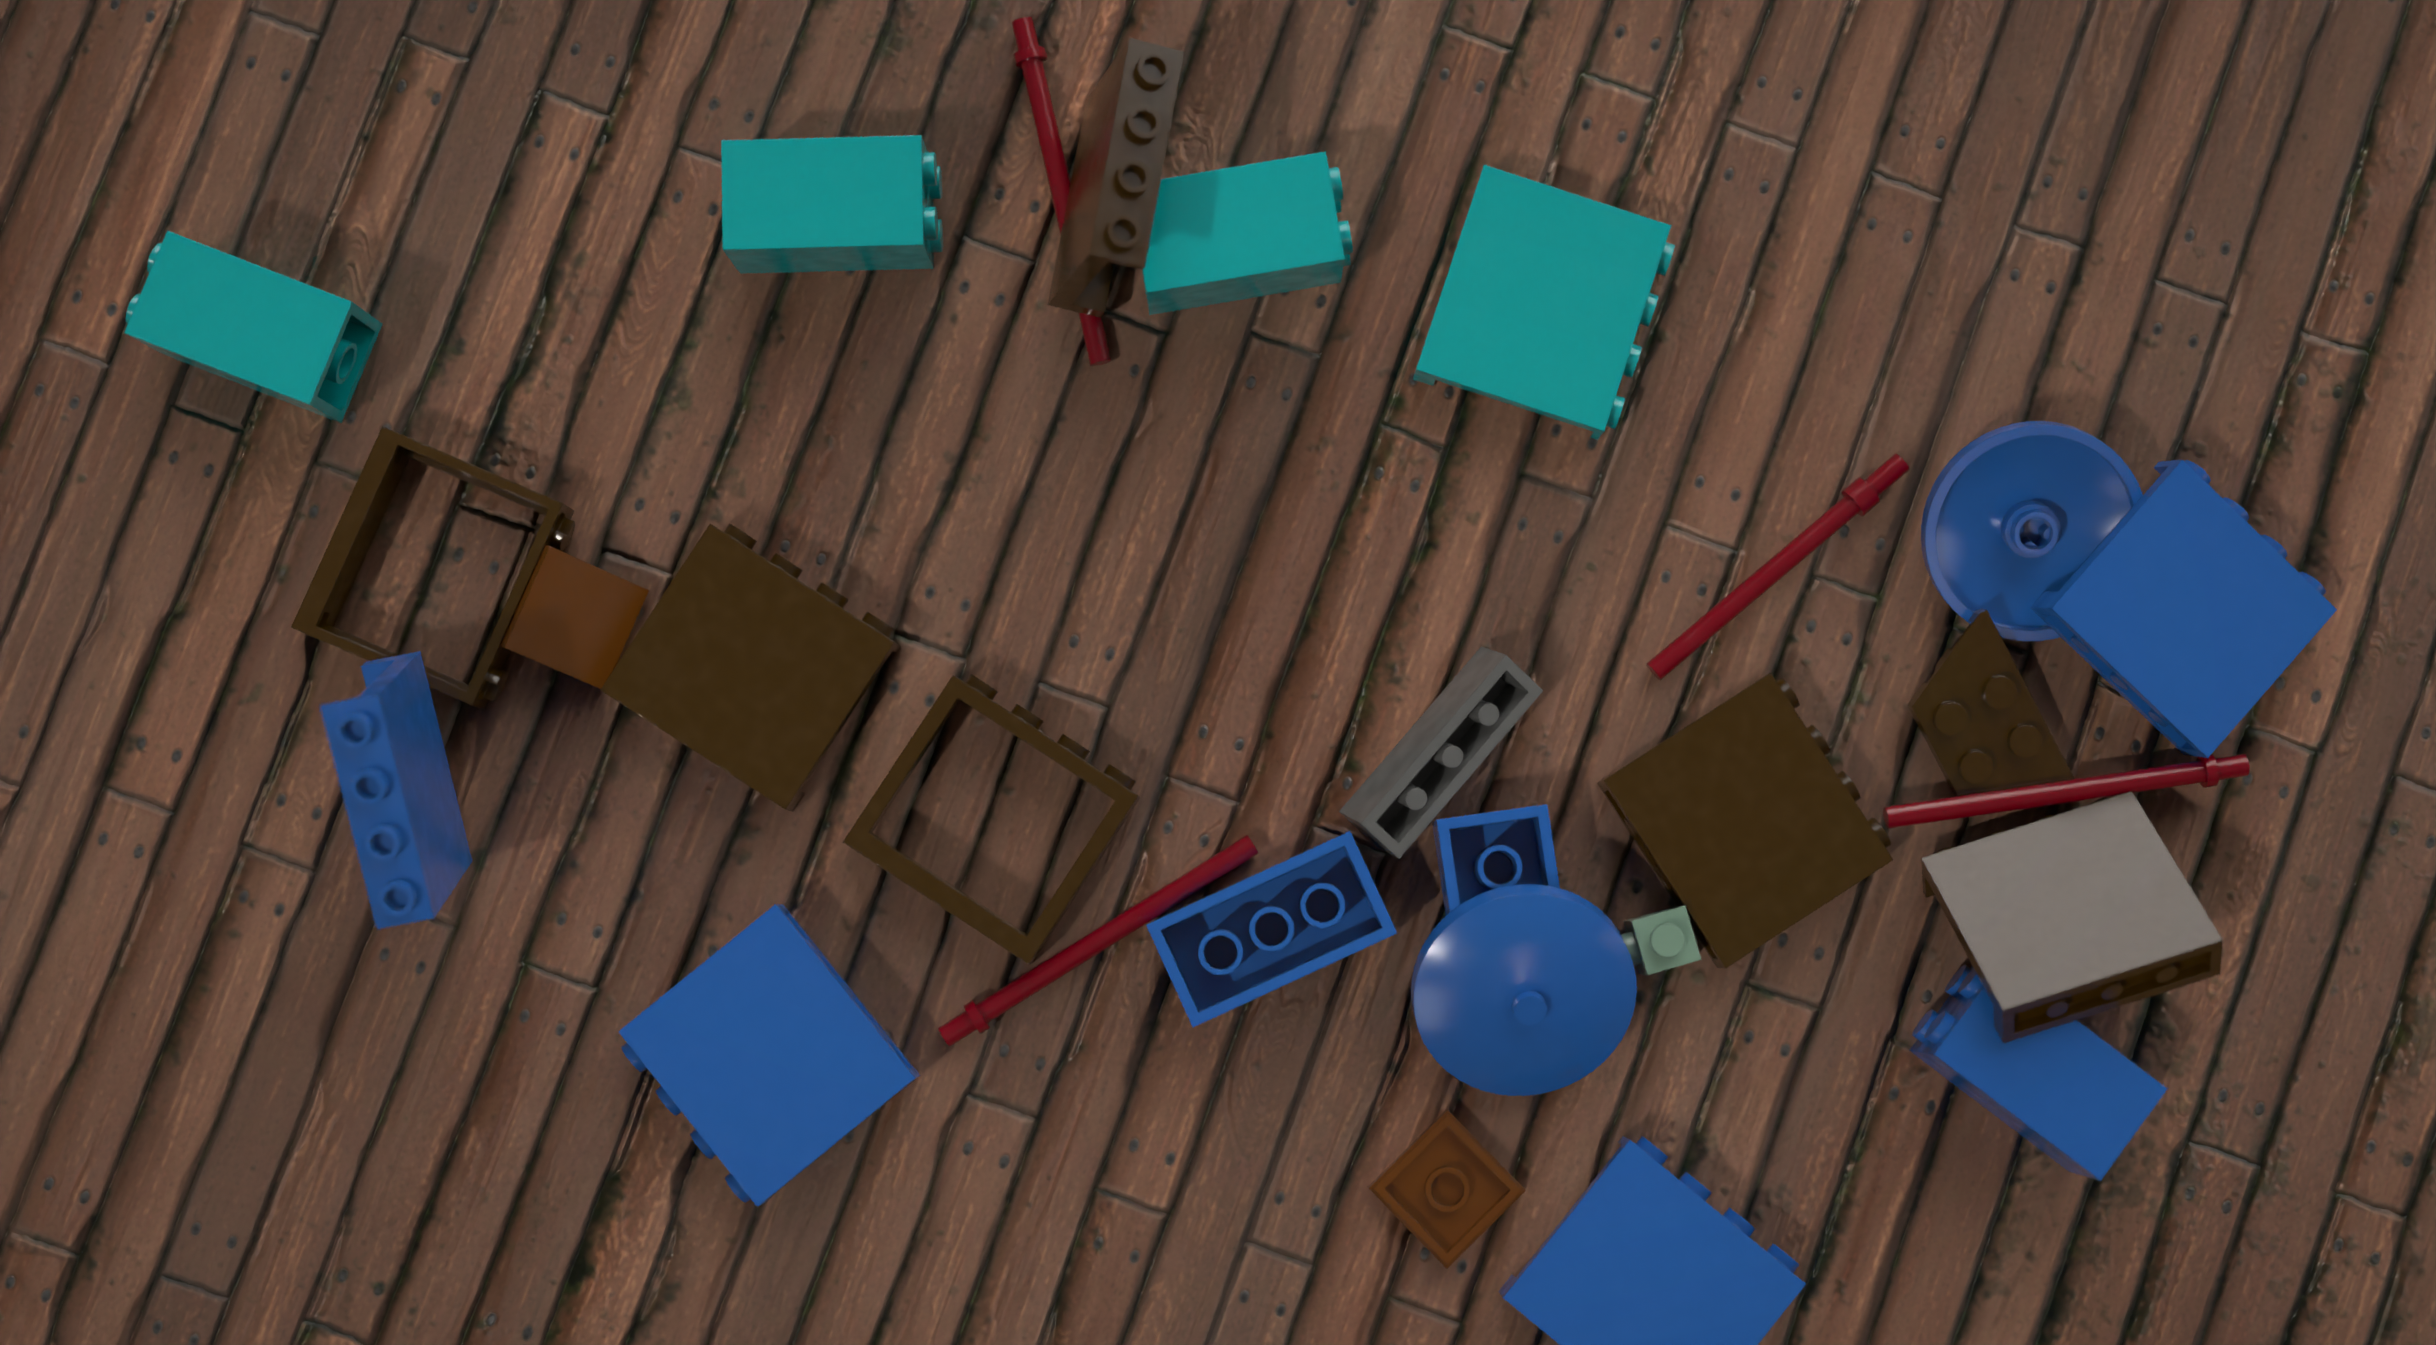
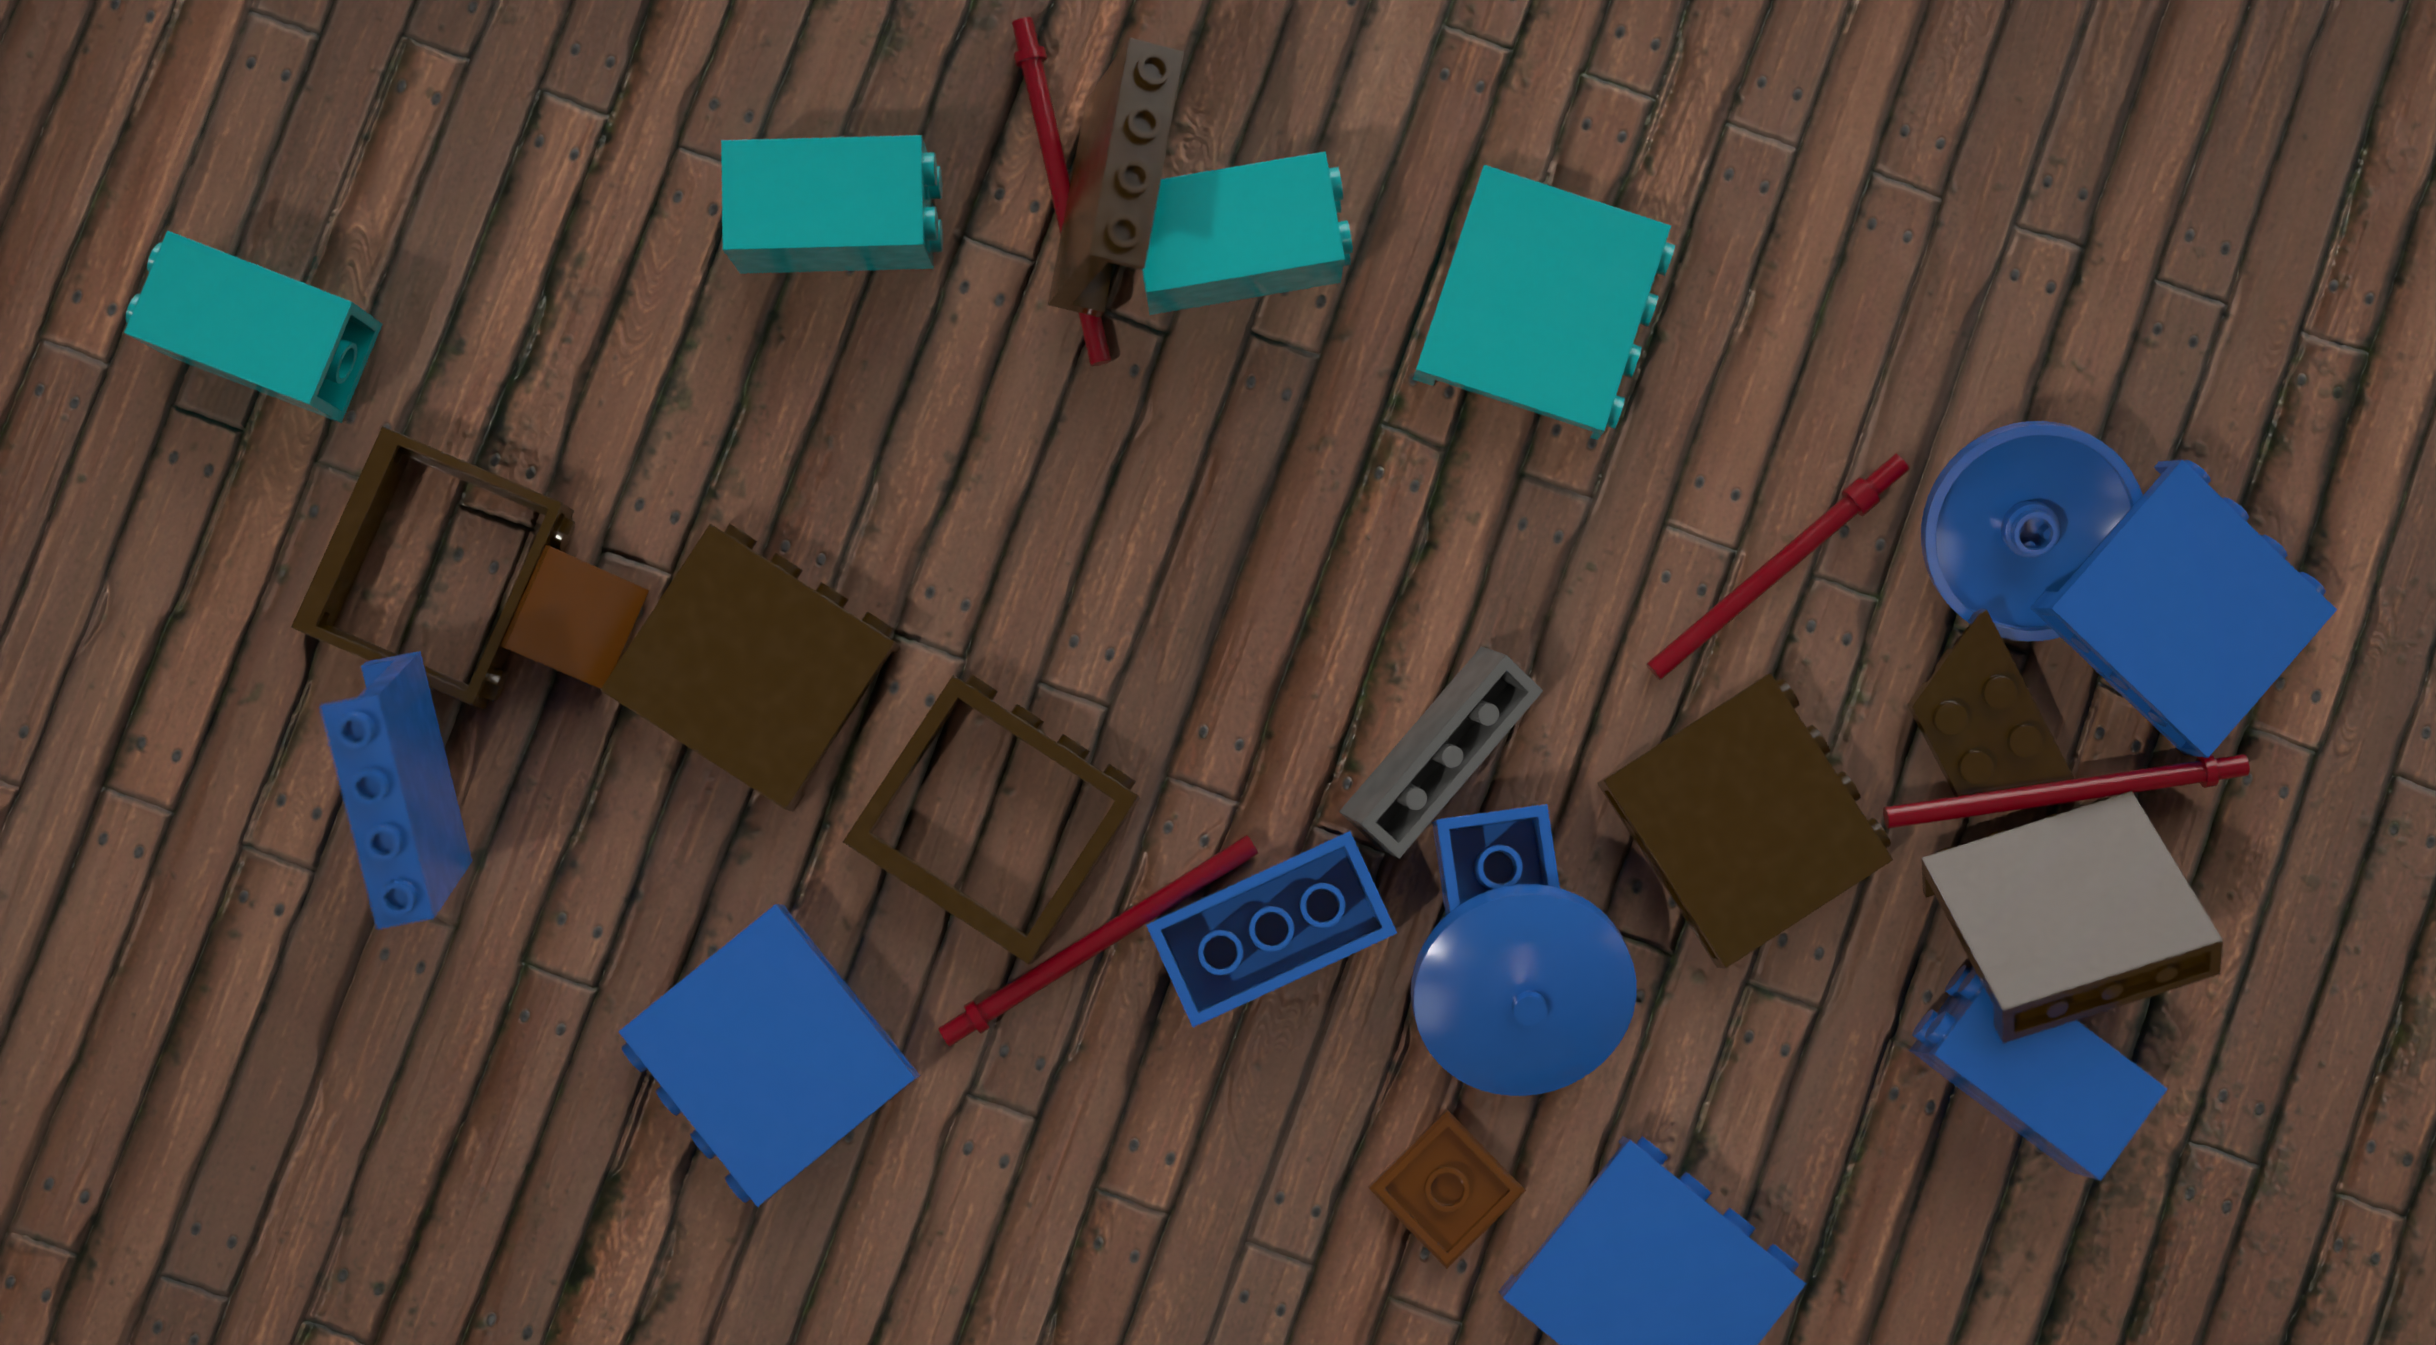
sand green brick [1621,906,1702,975] -> none

